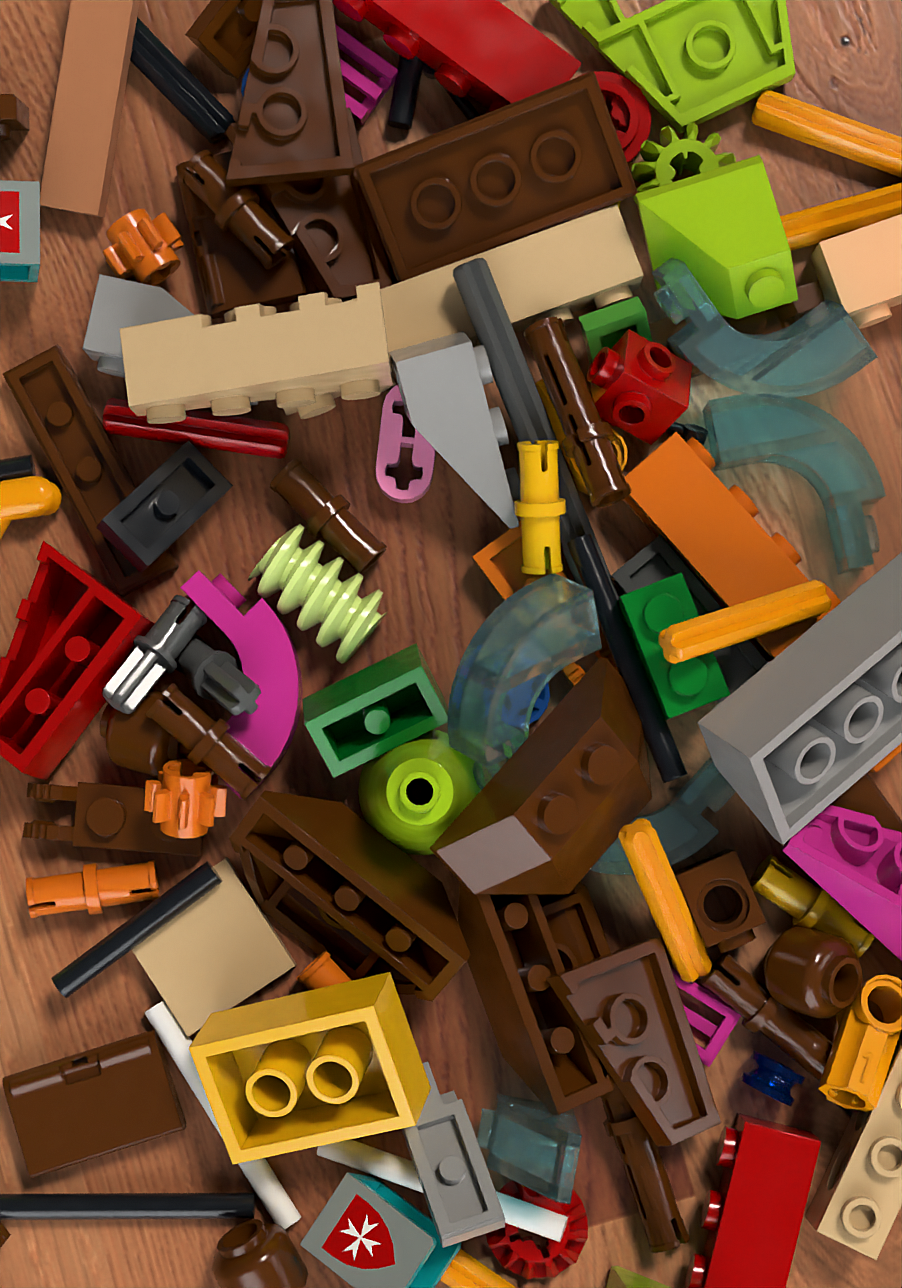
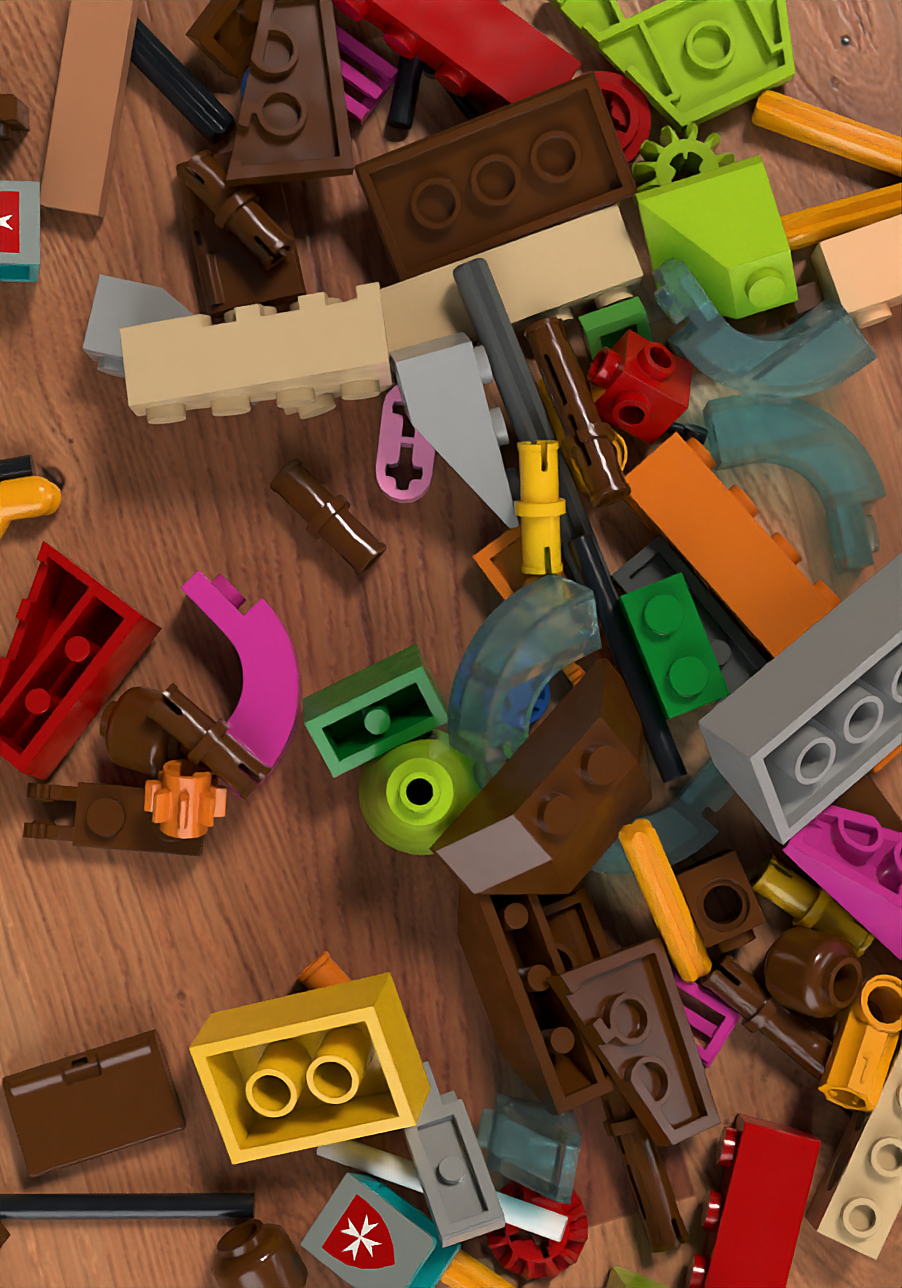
reddish brown tile [3,344,179,597] -> none
orange pin [26,860,160,919] -> none
black bar [51,861,223,998] -> none
black plate [96,440,233,573] -> none
orange gear [102,208,184,286] -> none
red axle [102,398,290,459] -> none
dark grey axle [102,595,207,714] -> none
tan tile [132,858,297,1037] -> none
white bar [144,1000,301,1229] -> none
dark grey axle [175,634,261,716] -> none
reddish brown wing [225,108,393,302] -> none
reddish brown wedge [229,790,471,1002] -> none
yellowish green piece [248,524,387,664] -> none
light orange axle [658,580,831,664] -> none
clear blue bush [739,1050,806,1106] -> none

